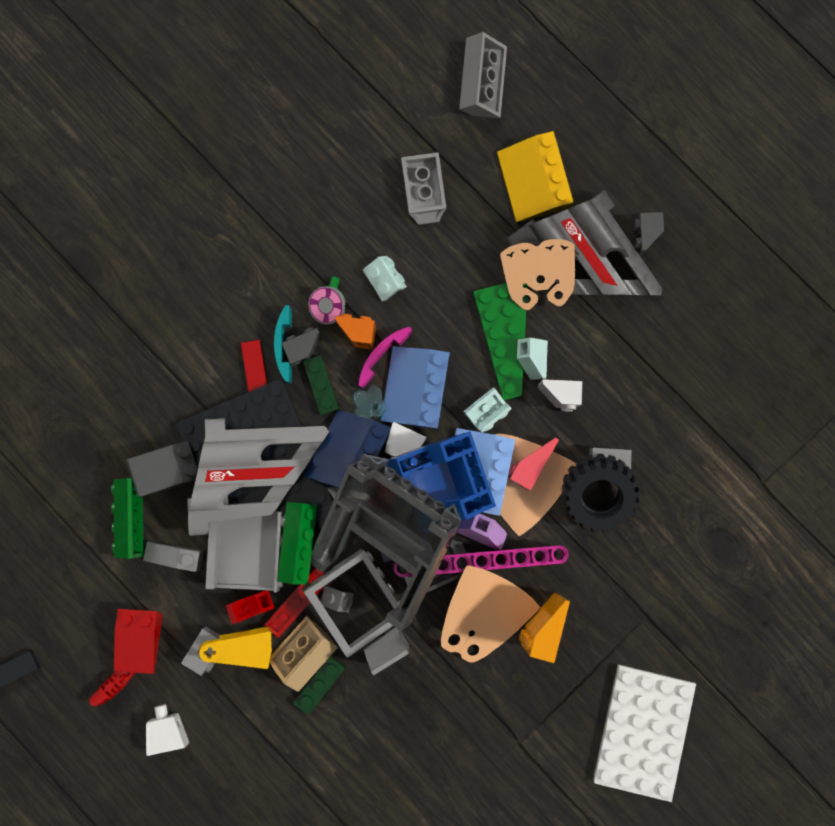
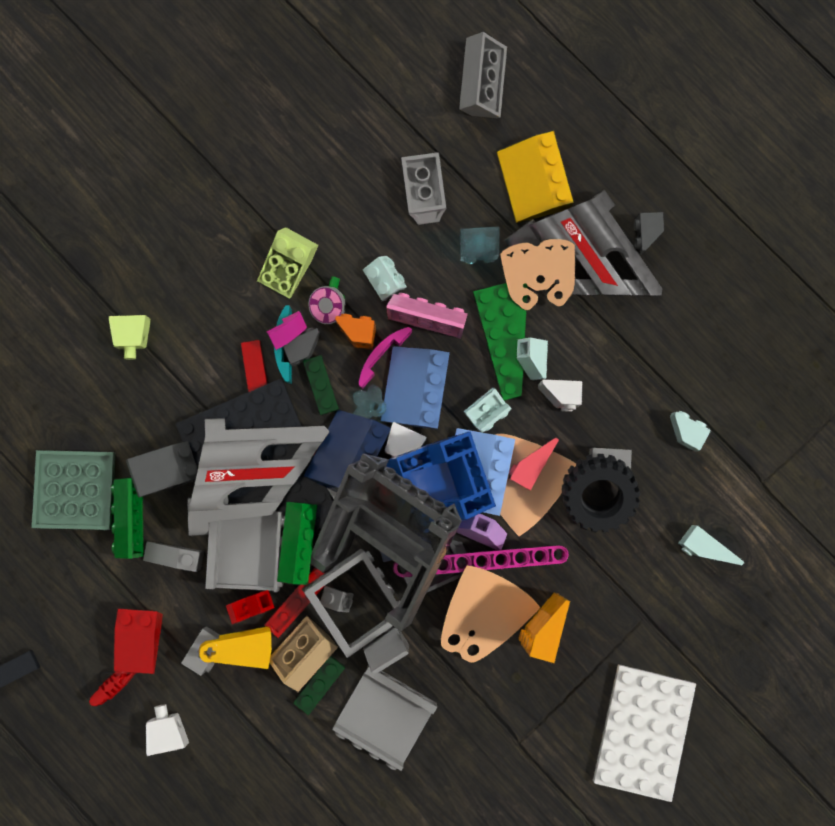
none -> sand green plate [32,450,116,530]
none -> yellowish green torso [109,315,150,360]
none -> yellowish green slope [257,228,318,299]
none -> dark pink slope [267,311,307,350]
none -> light grey panel [333,665,437,771]
none -> bright pink slope [387,293,467,339]
none -> clear light blue slope [459,227,499,264]
none -> light aqua slope [670,411,711,452]
none -> light aqua slope [678,525,744,565]

